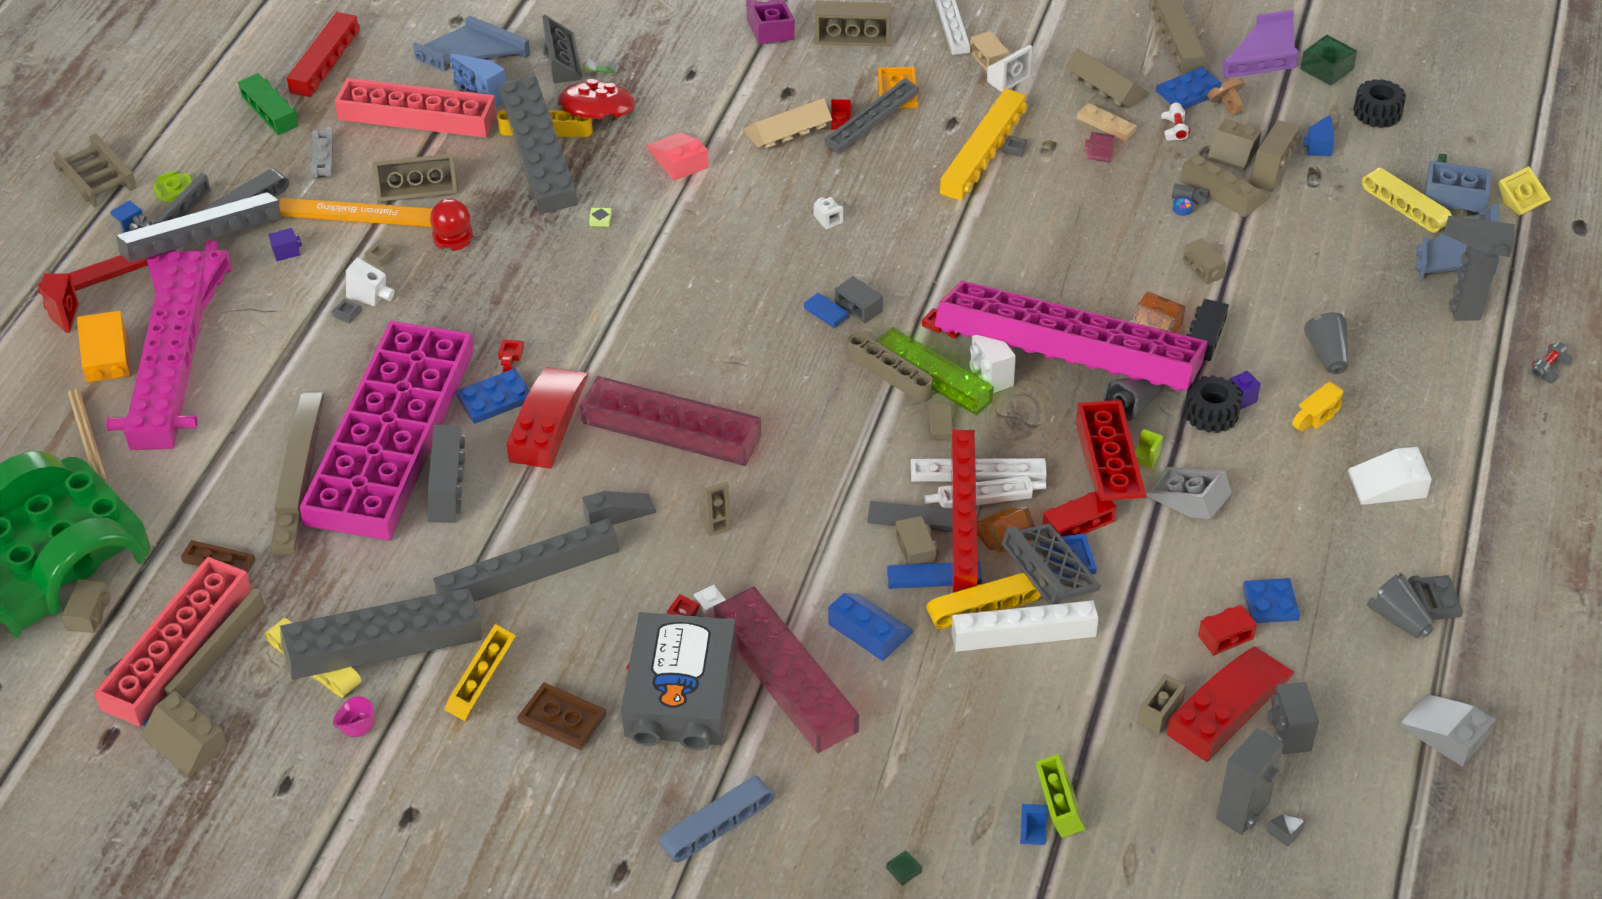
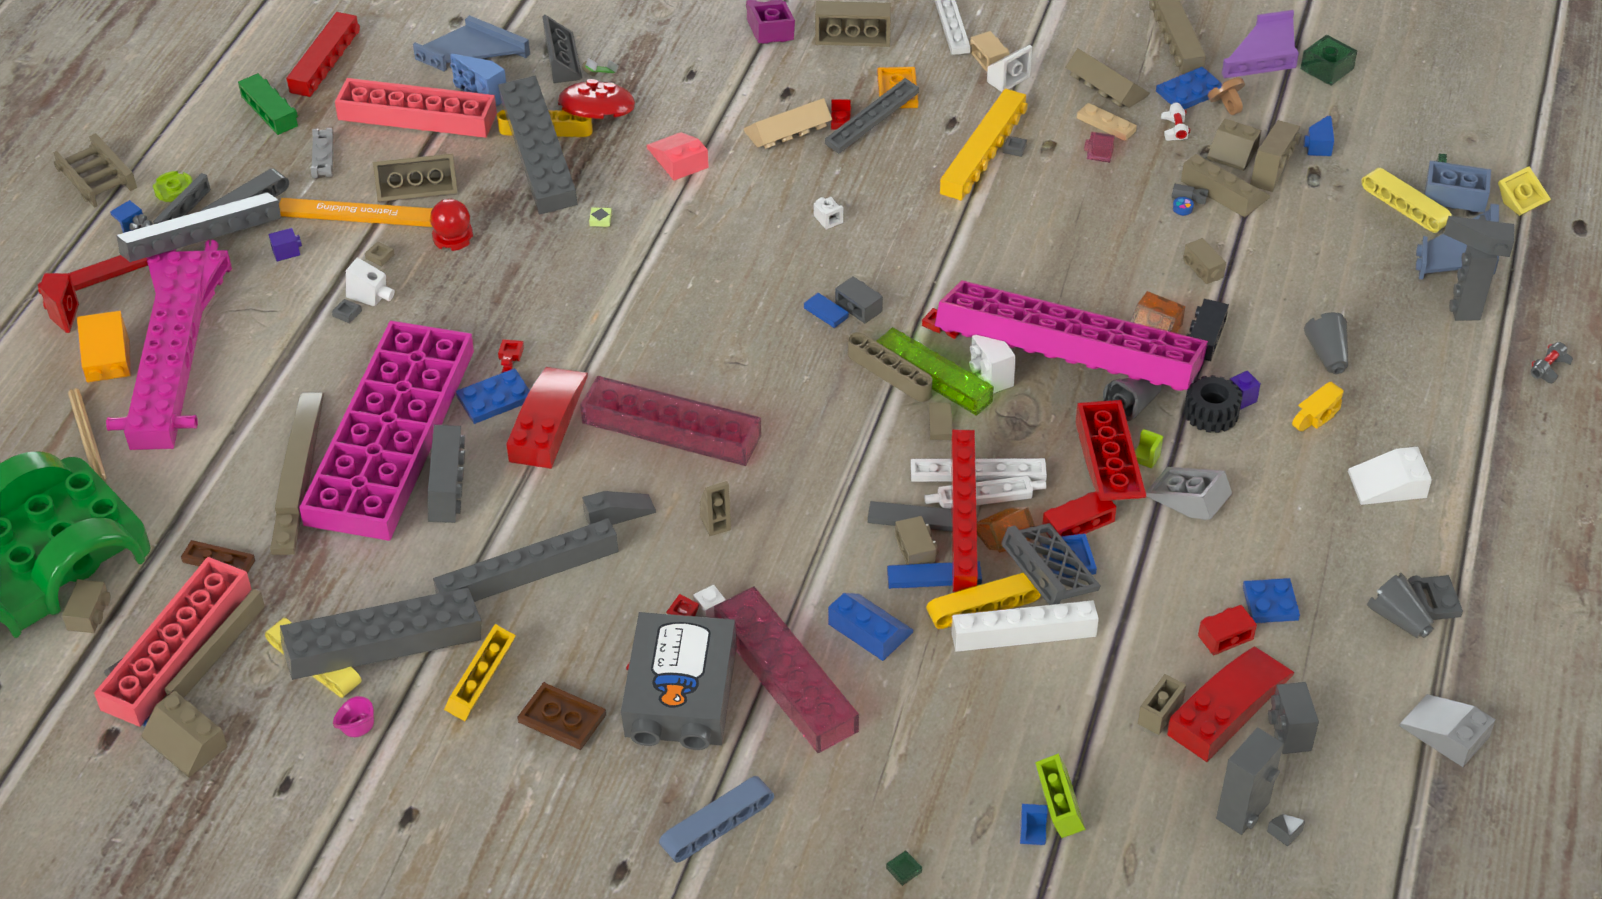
black tyre [1353,79,1406,128] -> none

